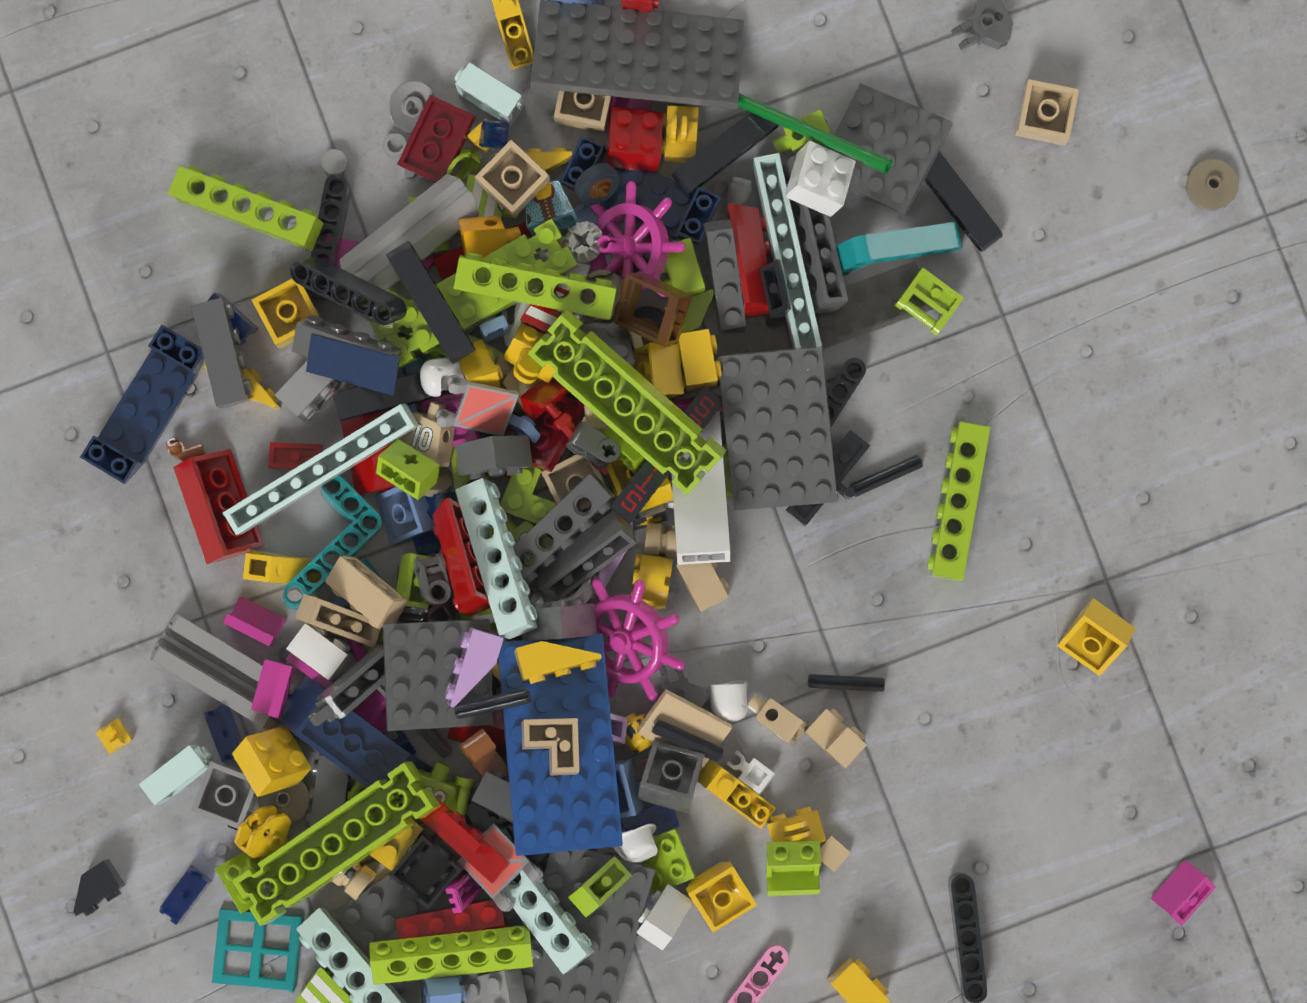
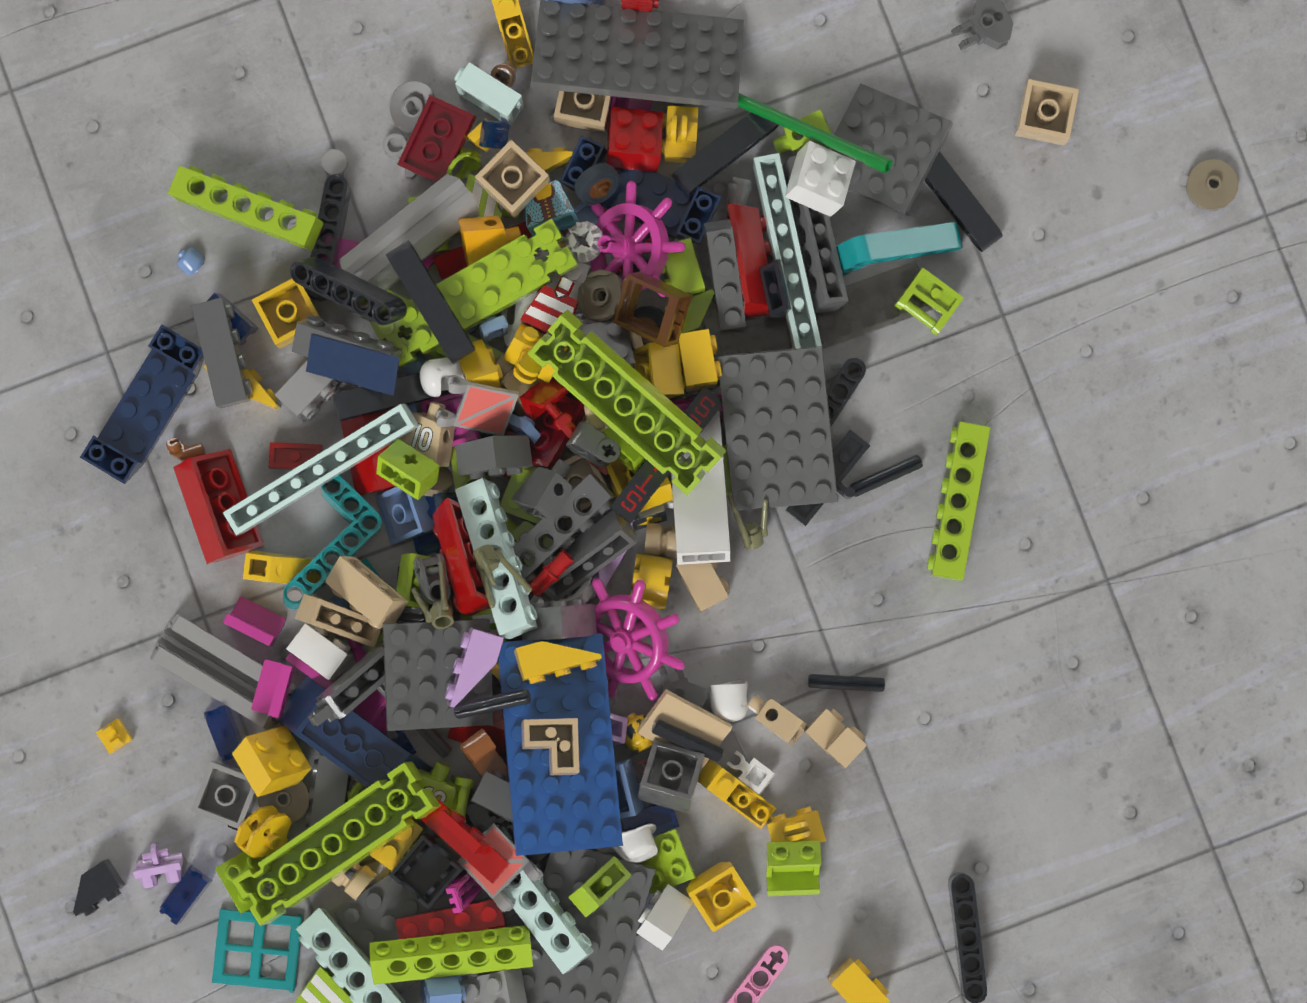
light aqua window [139,744,213,805] -> none
lime brick [453,252,616,320] -> none
tan tile [820,835,851,872] -> none
yellow slope [1057,598,1136,676] -> none
dark pink panel [1151,860,1216,926] -> none
none -> lavender hips [133,843,184,889]
none -> medium blue piece [177,247,205,275]
none -> olive plant [411,560,454,629]
none -> olive plant [473,544,532,608]
none -> medium nougat cone [491,61,516,88]
none -> dark grey torso [511,459,572,522]
none -> red axle [529,549,575,597]
none -> olive plant [727,493,768,550]

